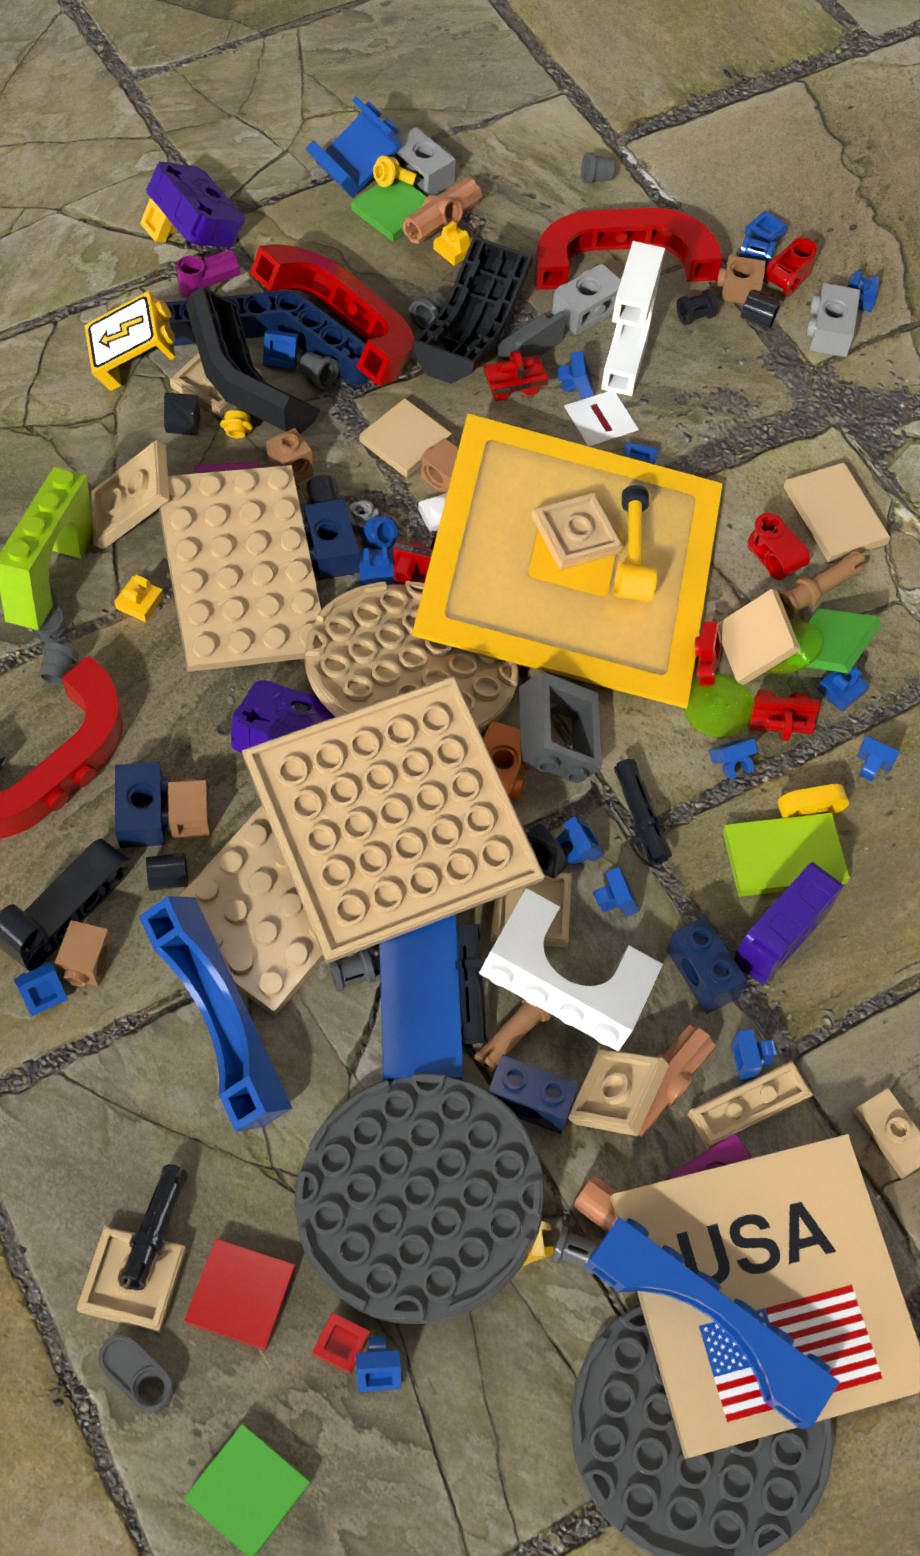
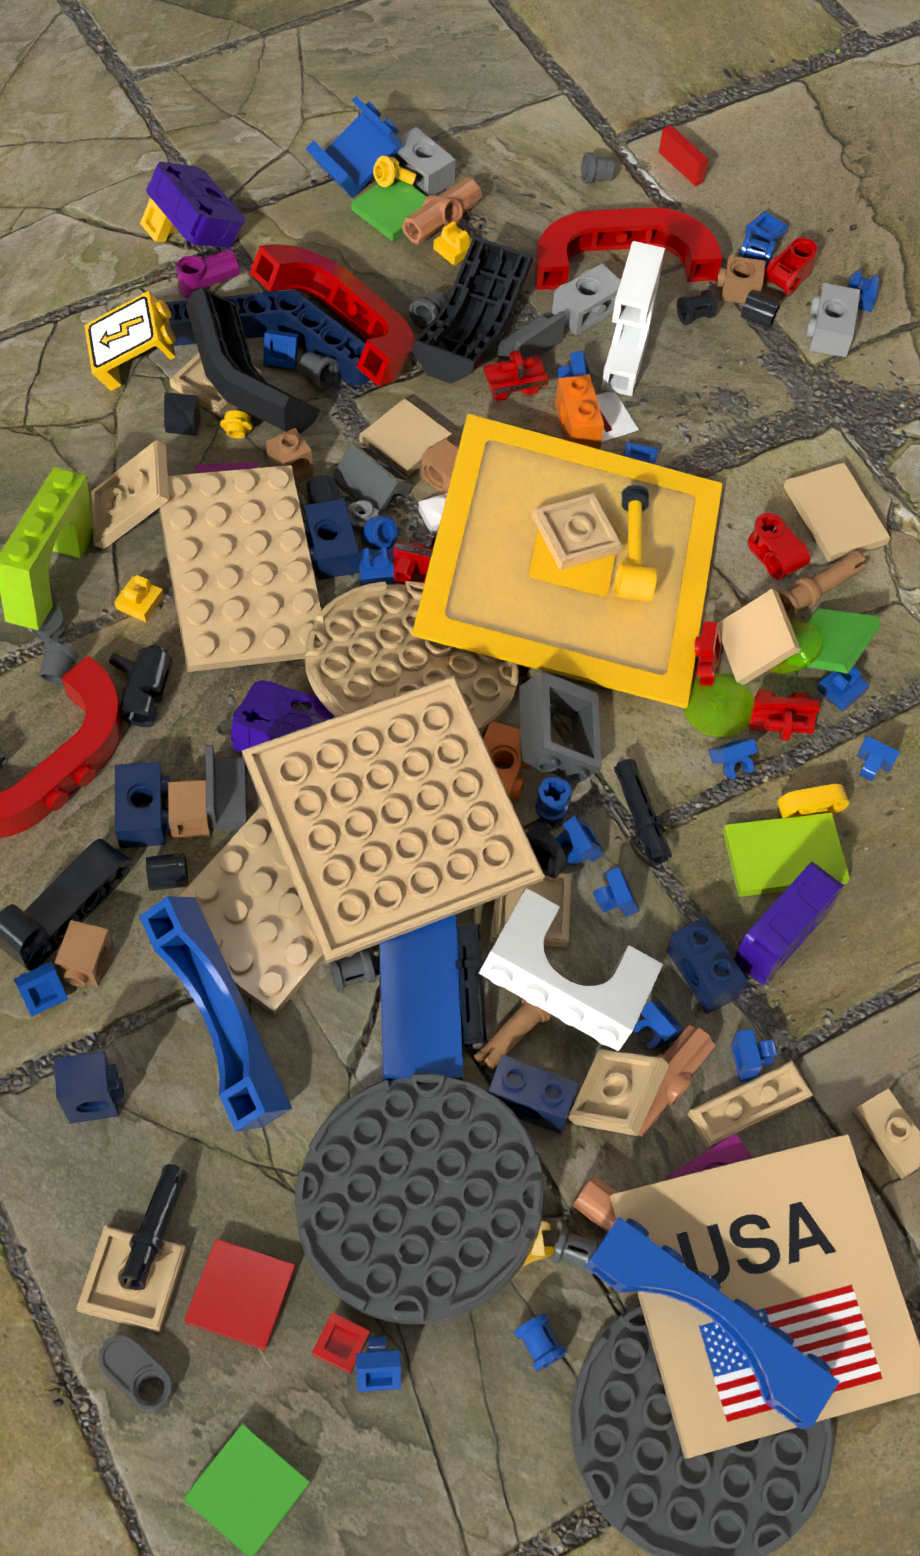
none -> dark blue brick [54,1051,125,1124]
none -> black piece [109,645,172,728]
none -> dark grey panel [205,745,247,831]
none -> dark grey panel [333,443,414,514]
none -> blue bush [514,1313,568,1372]
none -> blue bush [535,777,571,823]
none -> orange brick [555,375,604,450]
none -> blue tile [633,1001,684,1049]
none -> red tile [659,125,708,186]

